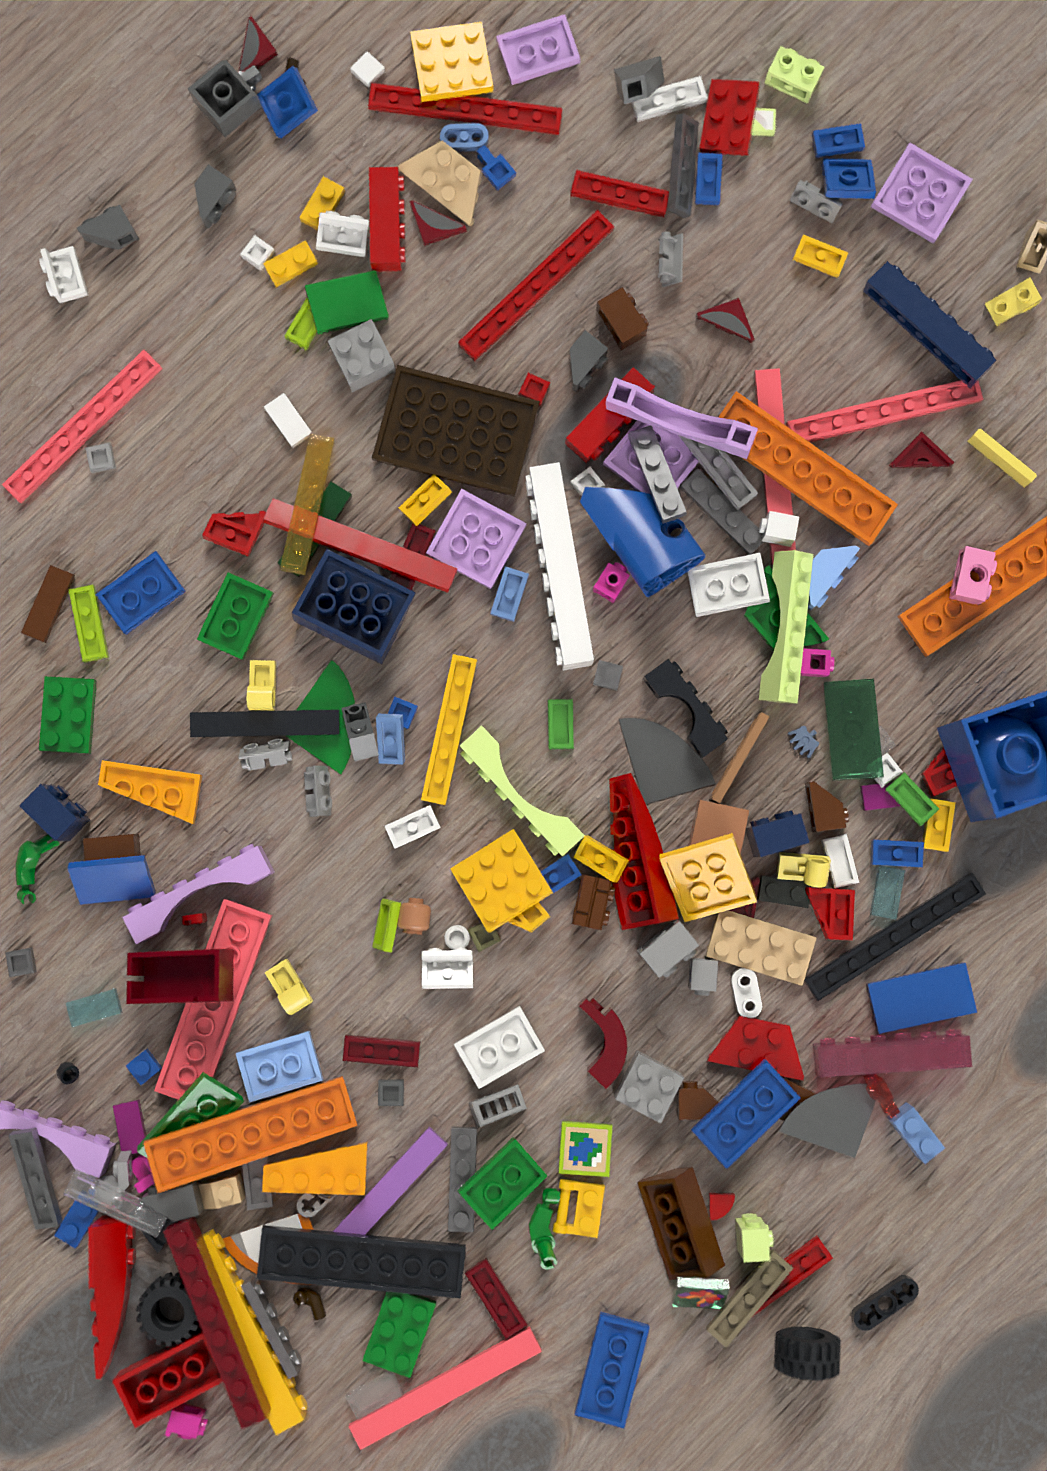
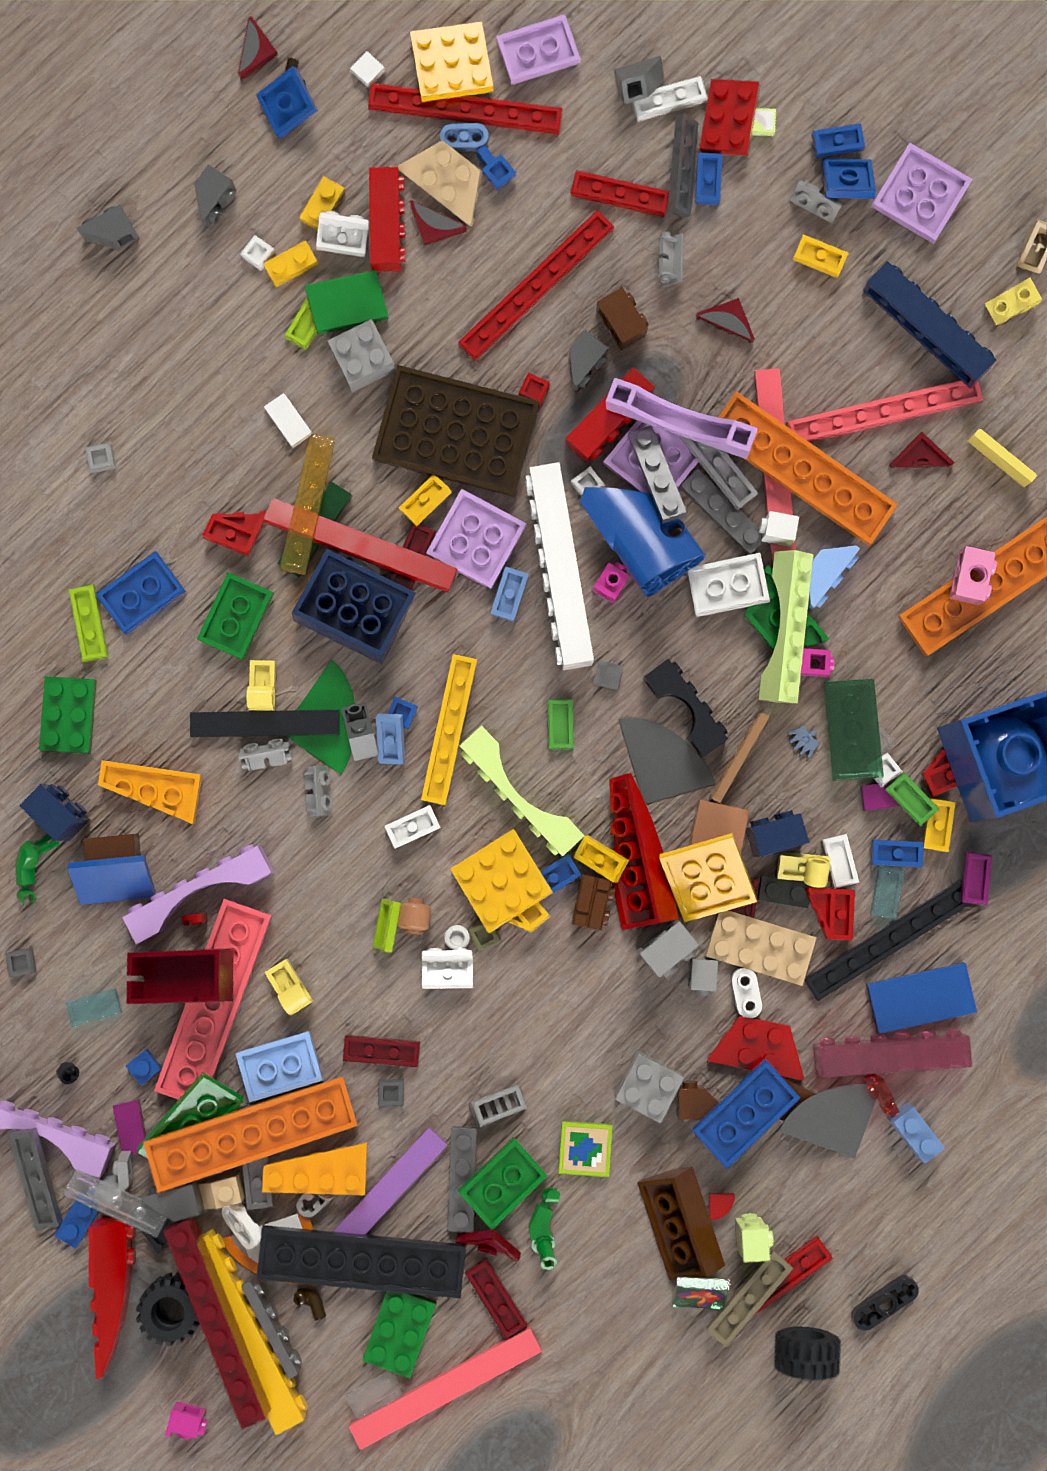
coral tile [2,350,163,503] -> none
reddish brown tile [21,565,75,643] -> none
white bracket [39,246,88,303] -> none
red brick [112,1328,223,1428] -> none
dark pink panel [132,1155,155,1194] -> none
dark grey hinge [188,60,262,137] -> none
white plate [454,1006,545,1089] -> none
yellow plate [552,1179,605,1238] -> none
blue tile [574,1312,650,1428] -> none
dark red arch [579,997,627,1089] -> none
yellowish green brick [765,46,824,103] -> none
reddish brown slope [805,781,849,832] -> none
none -> white plate [222,1203,261,1249]
none -> dark red tile [455,1230,521,1262]
none -> magenta tile [960,852,992,905]

